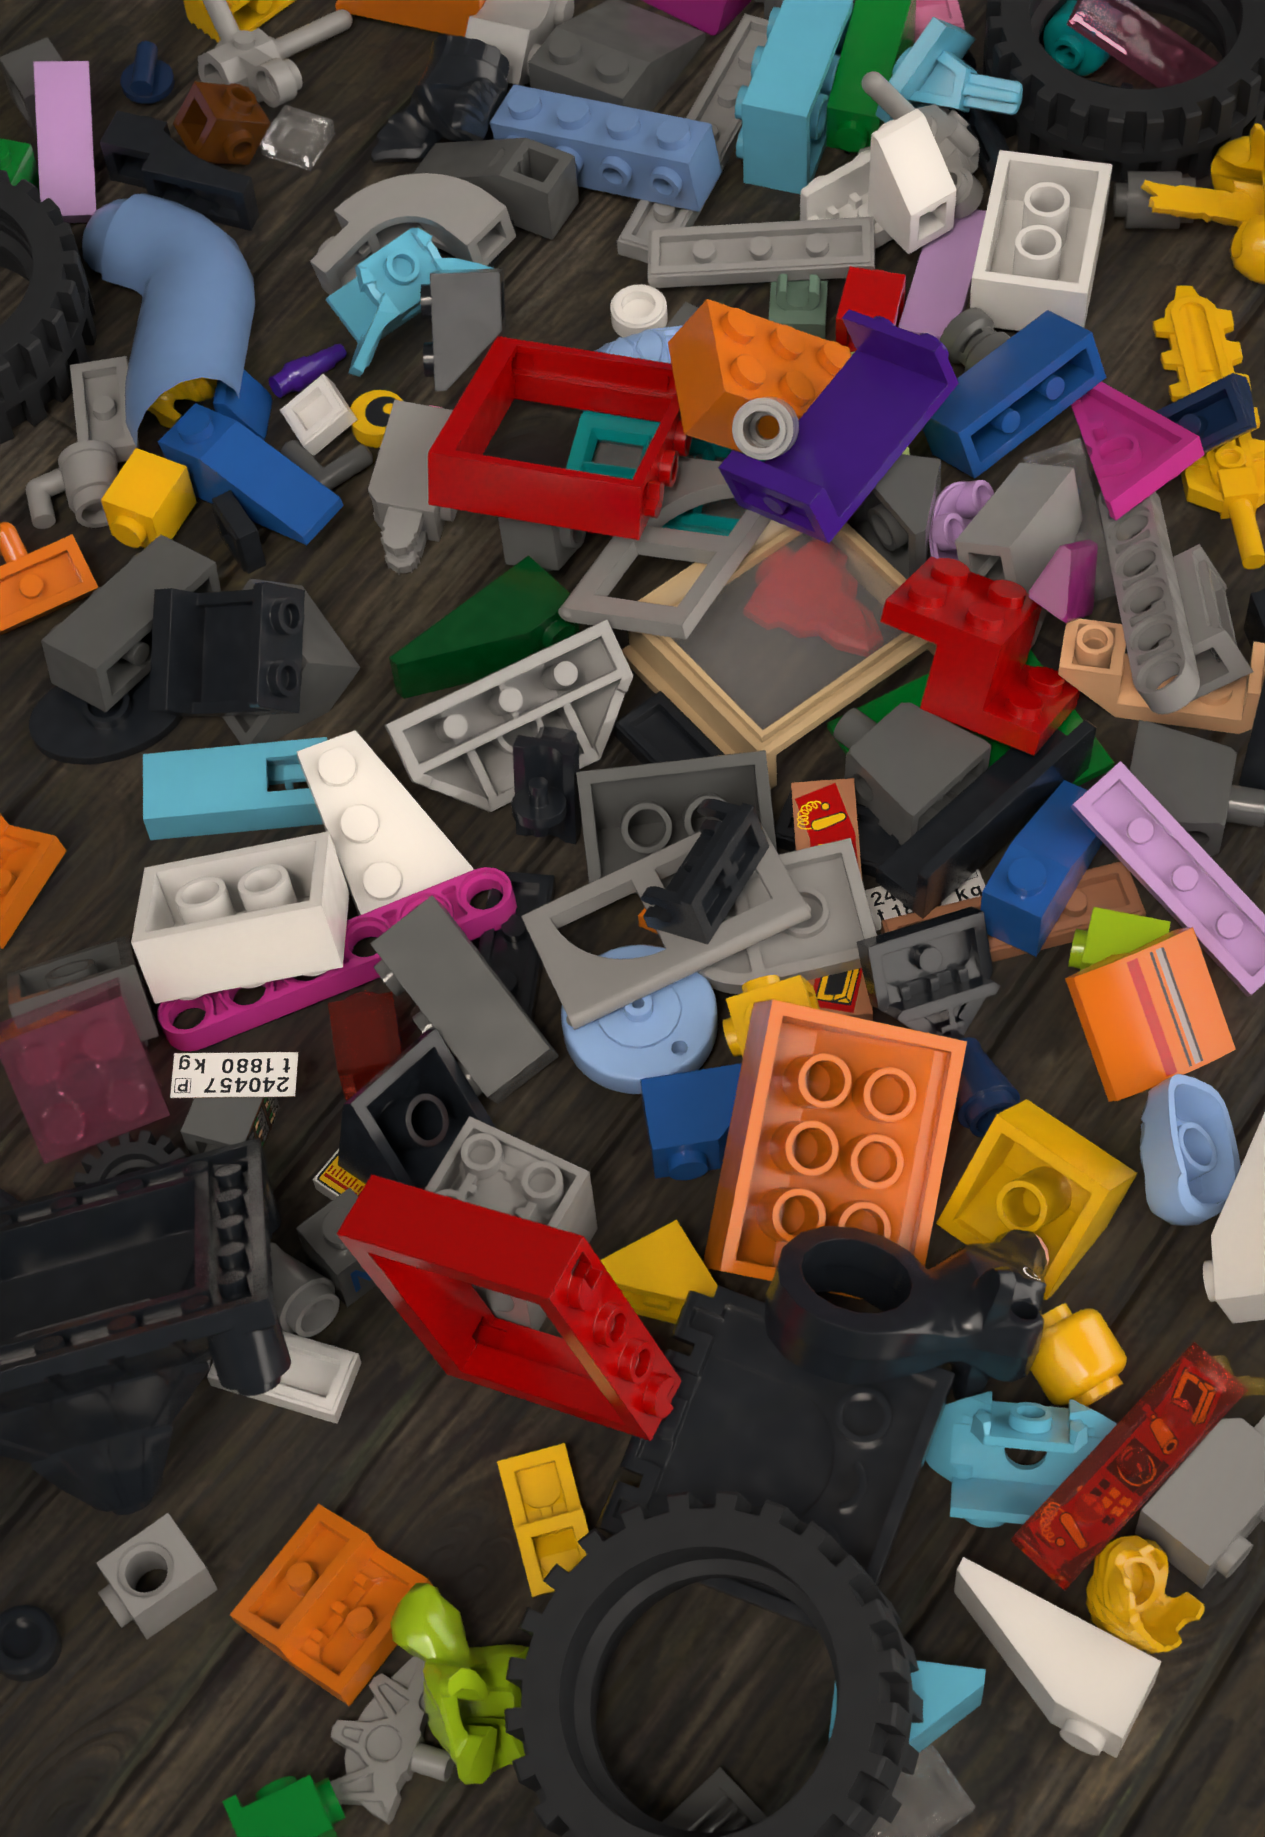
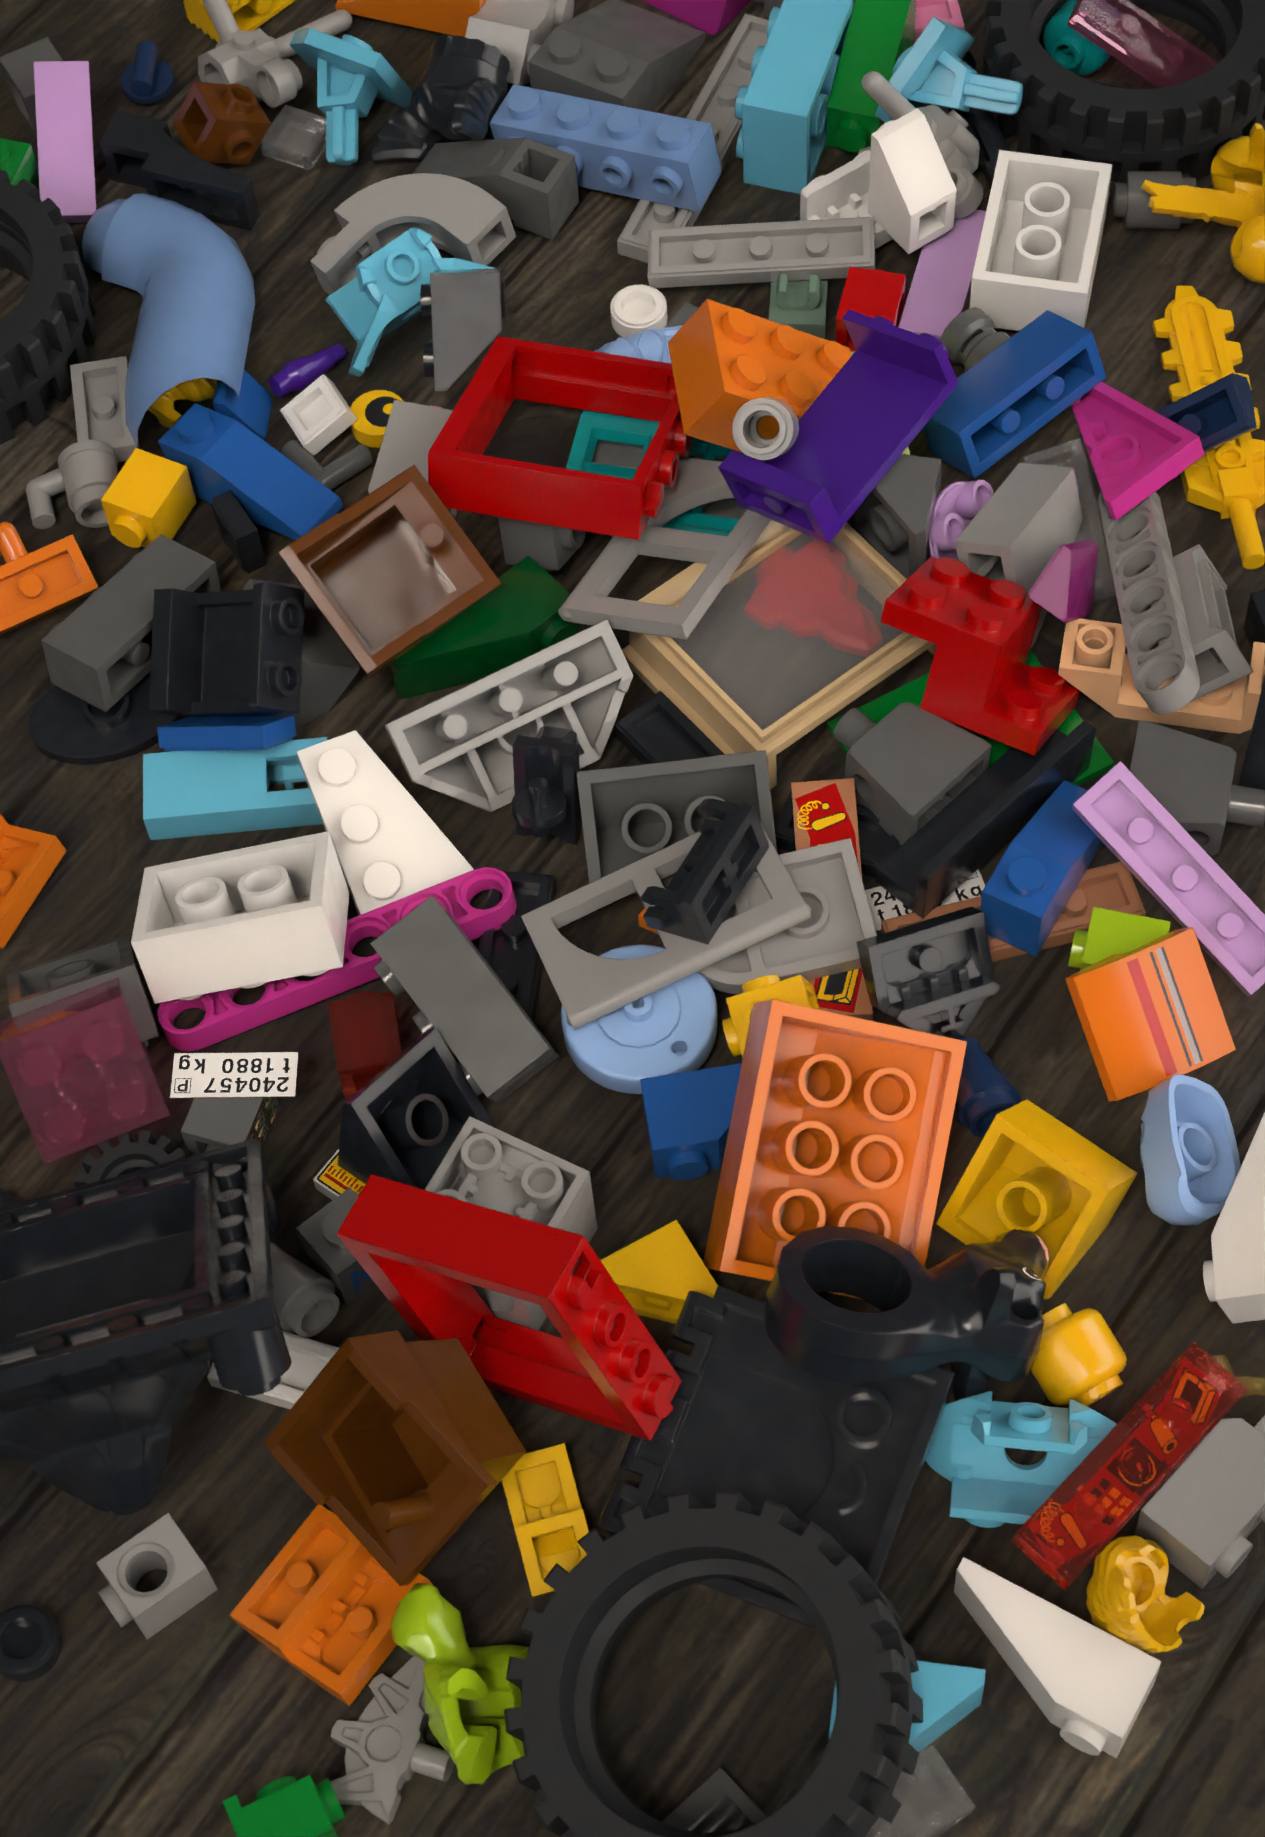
none -> blue tile [157,715,297,751]
none -> reddish brown piece [264,1330,526,1586]
none -> reddish brown piece [278,465,501,679]
none -> medium azure piece [289,28,413,166]

